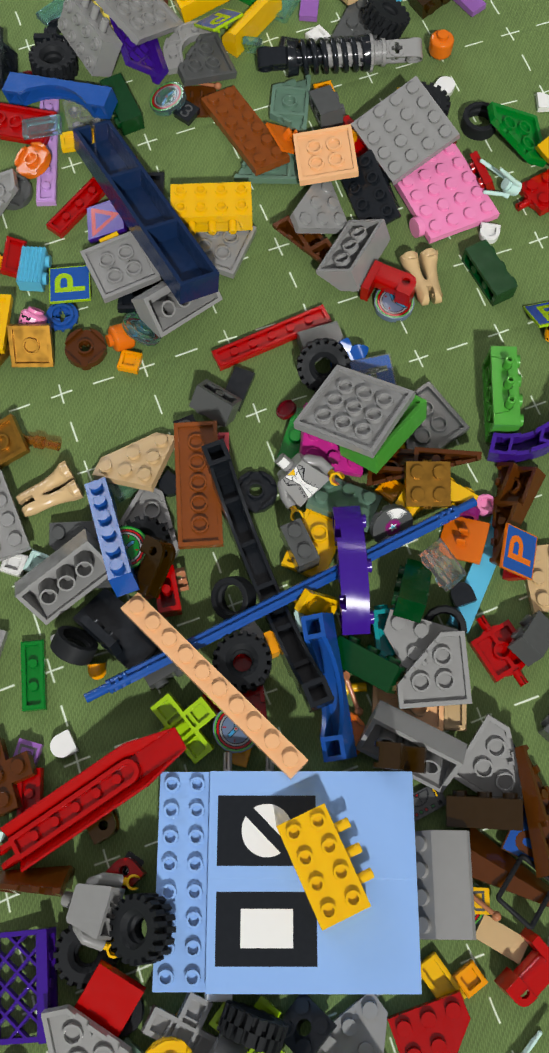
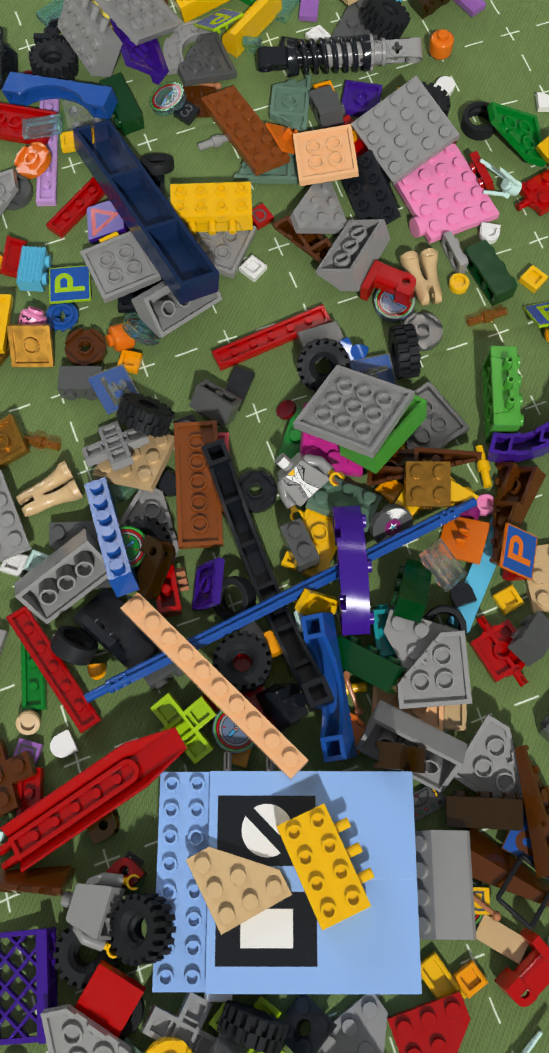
none -> red tile [6,606,101,734]
none -> tan tile [16,710,41,735]
none -> dark grey brick [57,366,105,401]
none -> light grey plate [81,421,150,471]
none -> clear piece [87,363,140,415]
none -> black tyre [116,392,174,437]
none -> black tyre [139,153,174,175]
none -> tan plate [186,847,292,935]
none -> dark purple tile [192,557,225,611]
none -> light grey bar [197,134,229,151]
none -> white tile [239,255,267,282]
none -> red tile [252,203,274,230]
none -> black torso [255,683,308,732]
none -> dark purple tile [341,80,383,117]
none -> black tyre [388,323,421,380]
none -> tile [403,312,443,351]
none -> light grey plate [441,231,468,274]
none -> yellow tile [448,273,470,294]
none -> clear orange bar [467,307,508,327]
none -> yellow bar [475,445,492,488]
none -> yellow tile [492,584,524,616]
none -> yellow tile [518,265,549,293]

